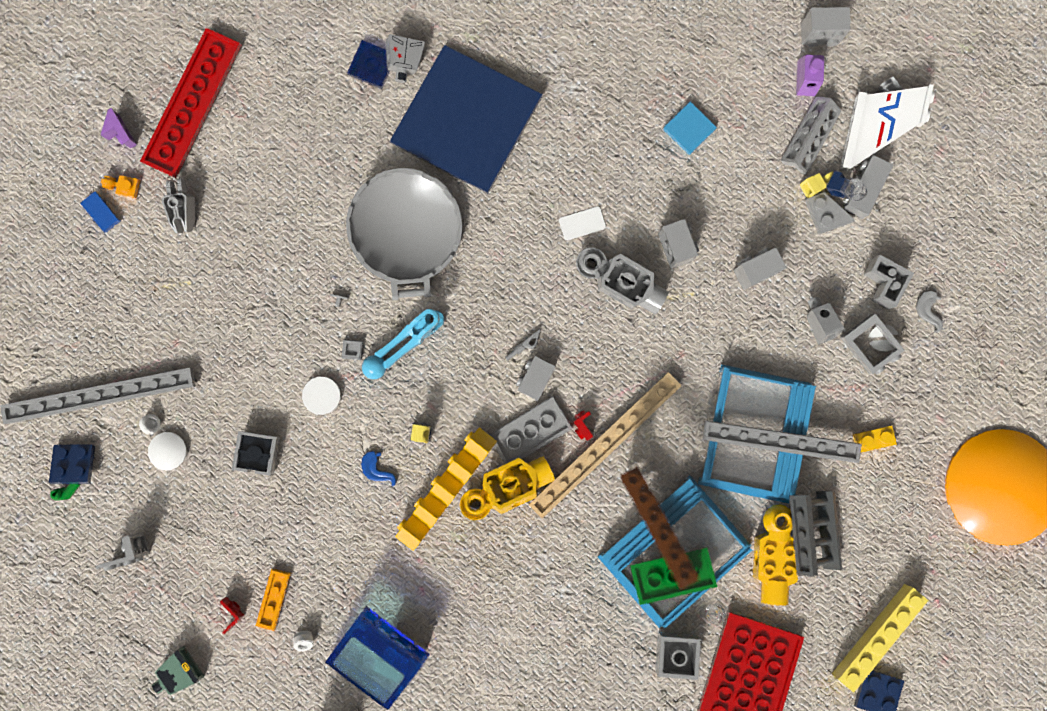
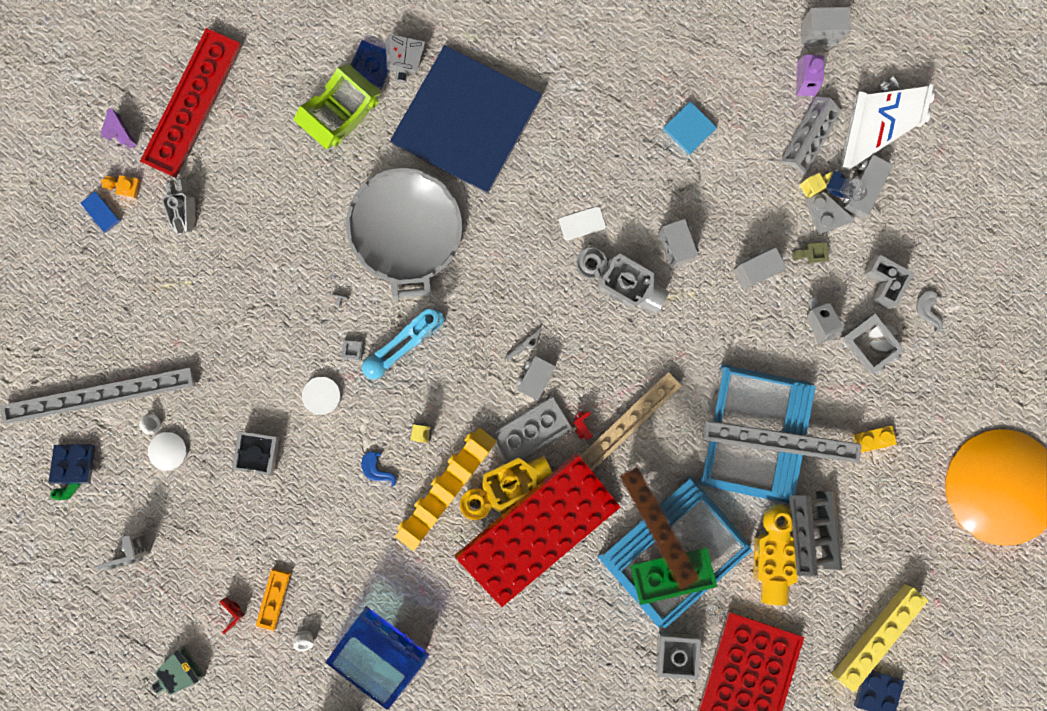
none -> lime window [293,63,381,150]
none -> red plate [454,453,621,607]
none -> olive plate [792,242,829,264]

